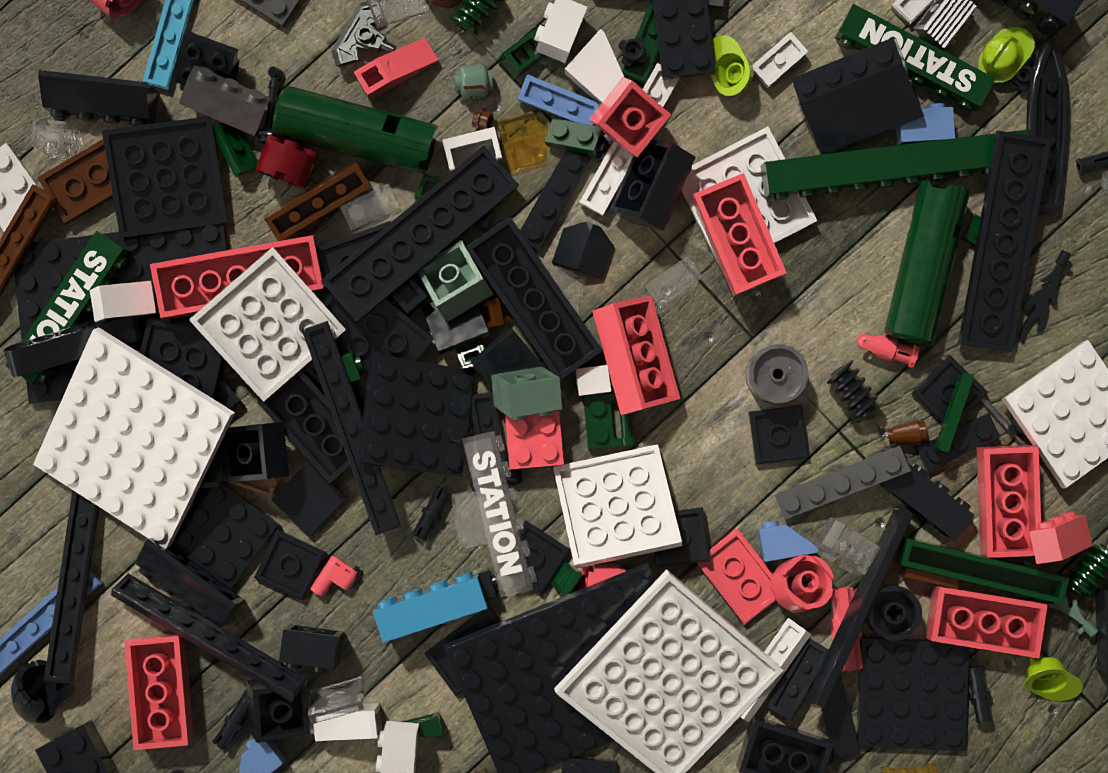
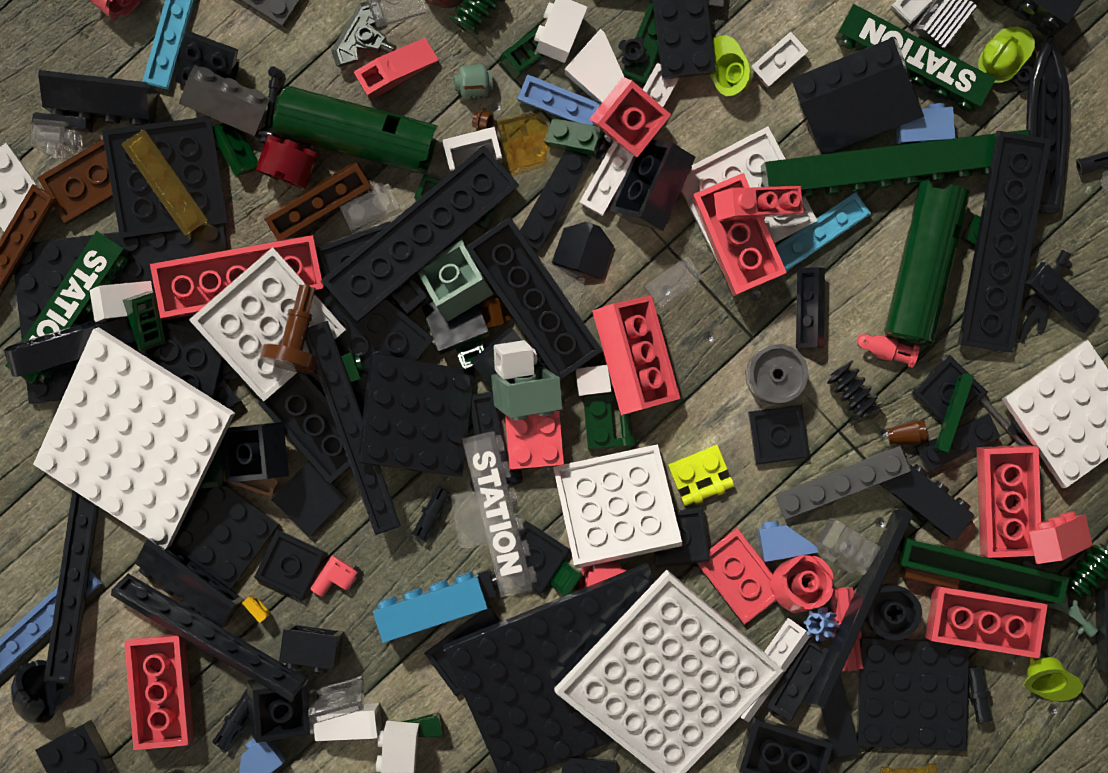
none -> black tile [32,112,93,133]
none -> clear yellow brick [121,129,209,236]
none -> dark green slope [123,291,165,352]
none -> yellow tile [242,595,271,623]
none -> reddish brown piece [260,284,317,374]
none -> white brick [494,340,537,380]
none -> neon yellow plate [668,445,735,507]
none -> coral slope [714,186,803,221]
none -> medium azure tile [775,192,871,271]
none -> black plate [796,267,825,349]
none -> medium blue gear [804,607,840,641]
none -> black plate [1025,262,1100,333]

